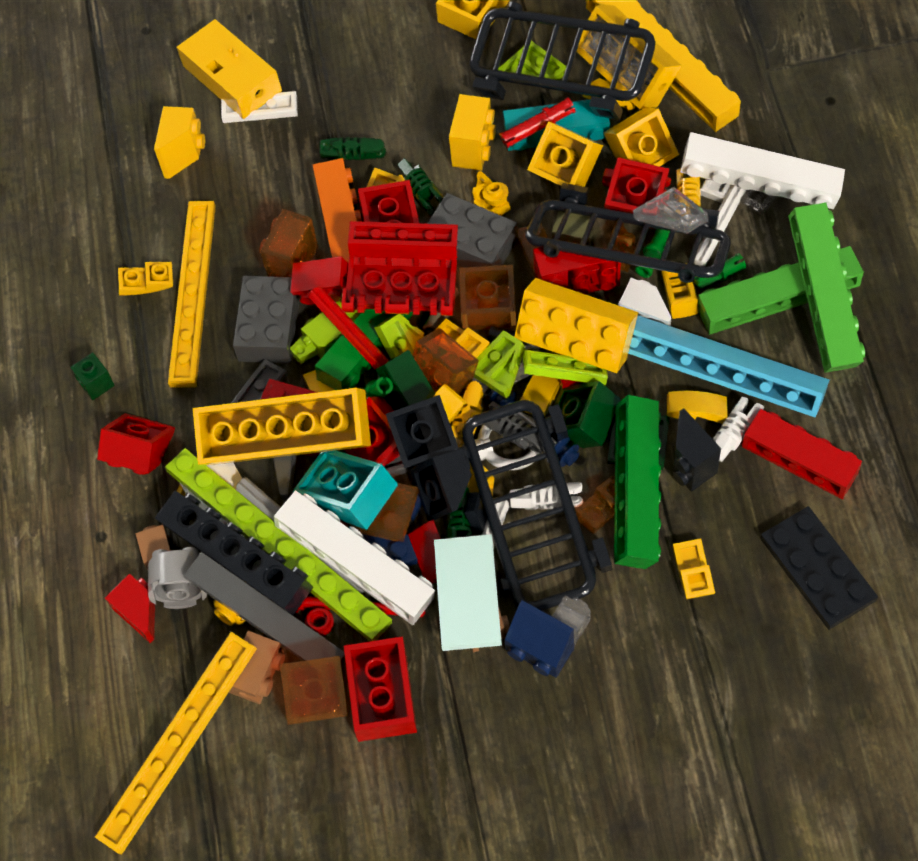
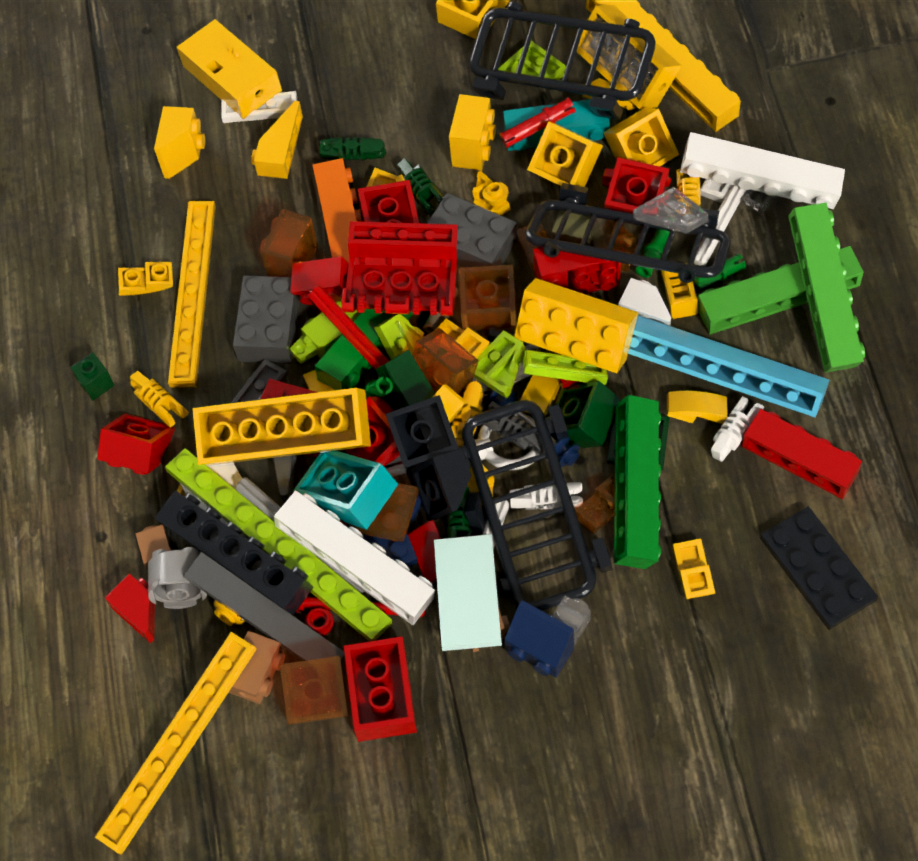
black slope [673,408,721,492] -> none
none -> yellow hinge [130,371,189,428]
none -> yellow slope [251,101,303,179]

